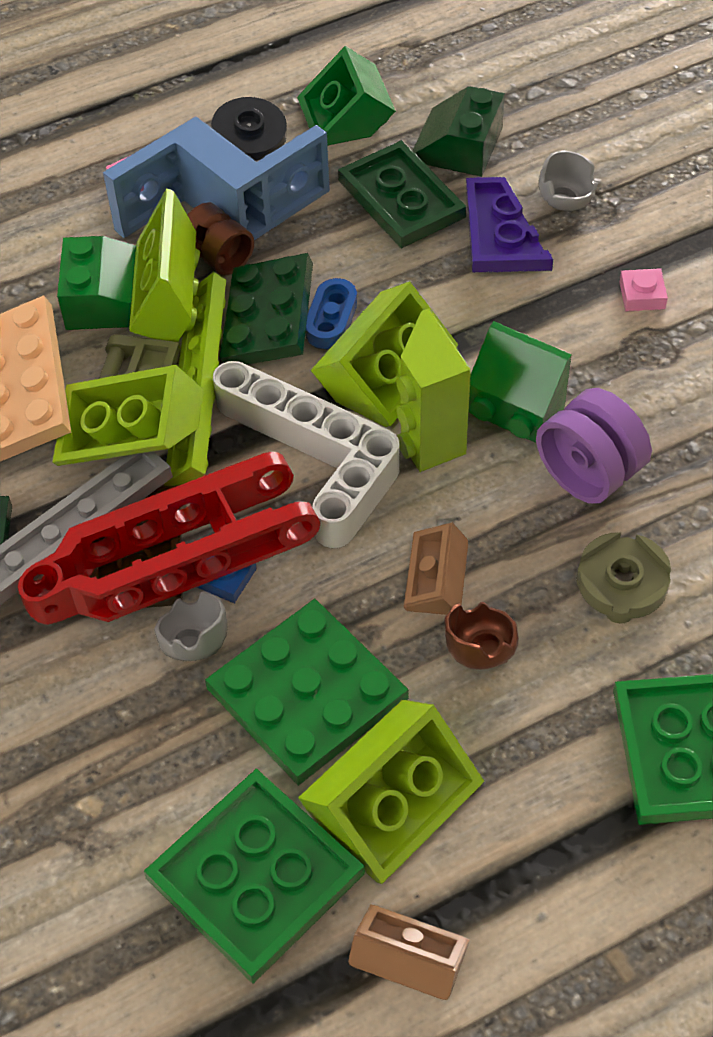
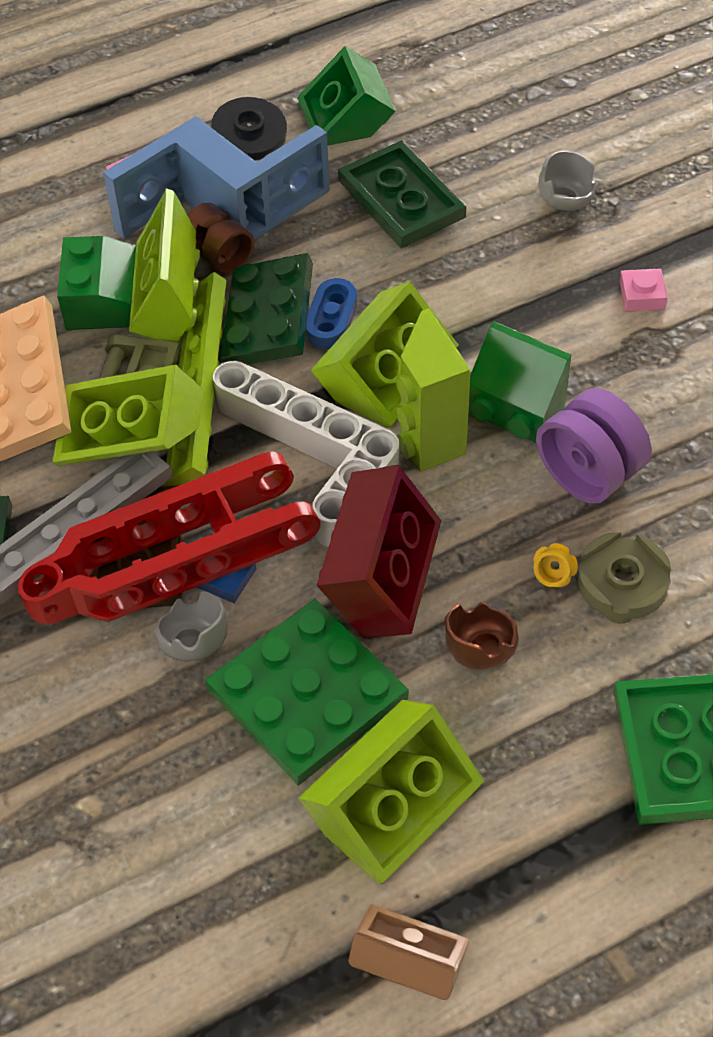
green plate [144,768,365,984] -> none
medium nougat slope [404,522,468,615] -> none
dark green slope [413,86,505,177] -> none
dark purple wing [466,177,554,273] -> none
none -> dark red brick [316,465,442,639]
none -> yellow plate [533,543,578,588]

